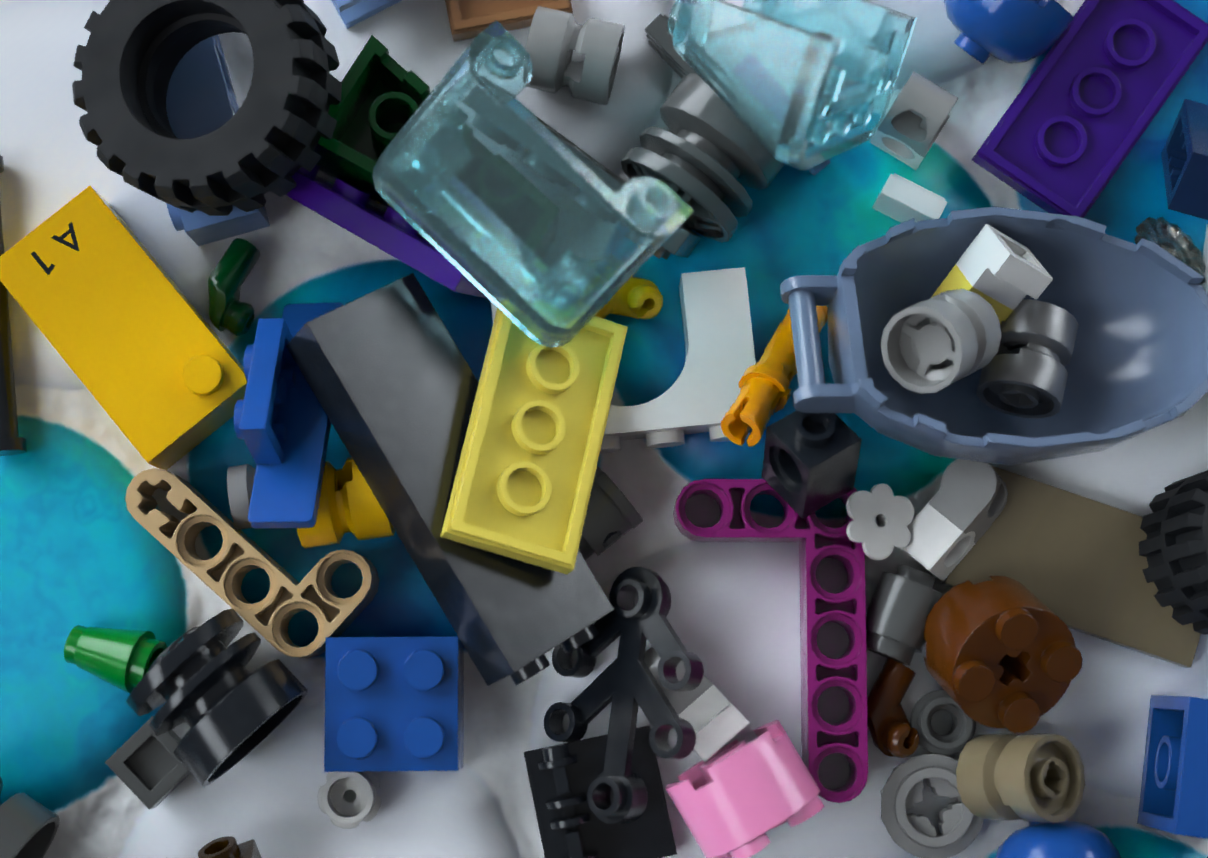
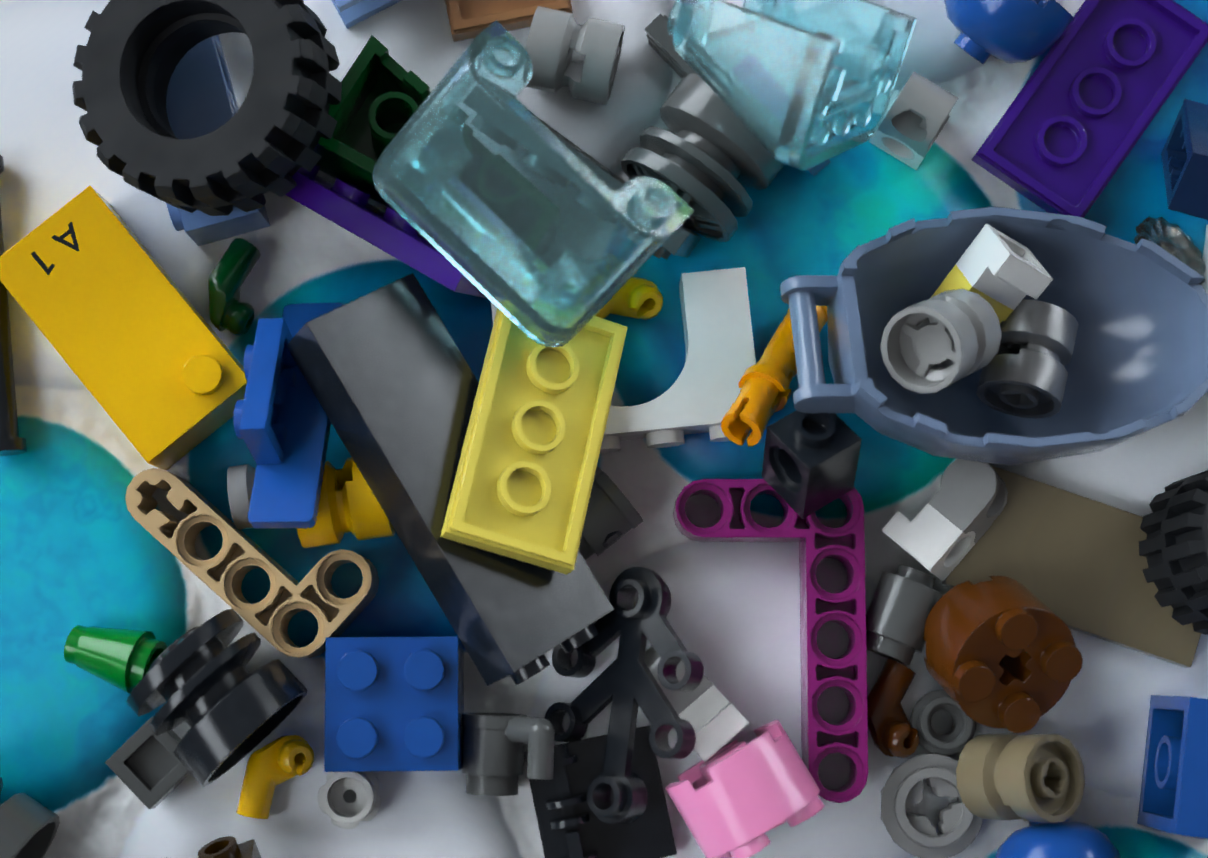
white plant [846,484,914,560] -> none
white tile [872,173,948,223] -> none
none -> yellow arm [236,735,314,819]
none -> dark grey piece [462,712,555,796]

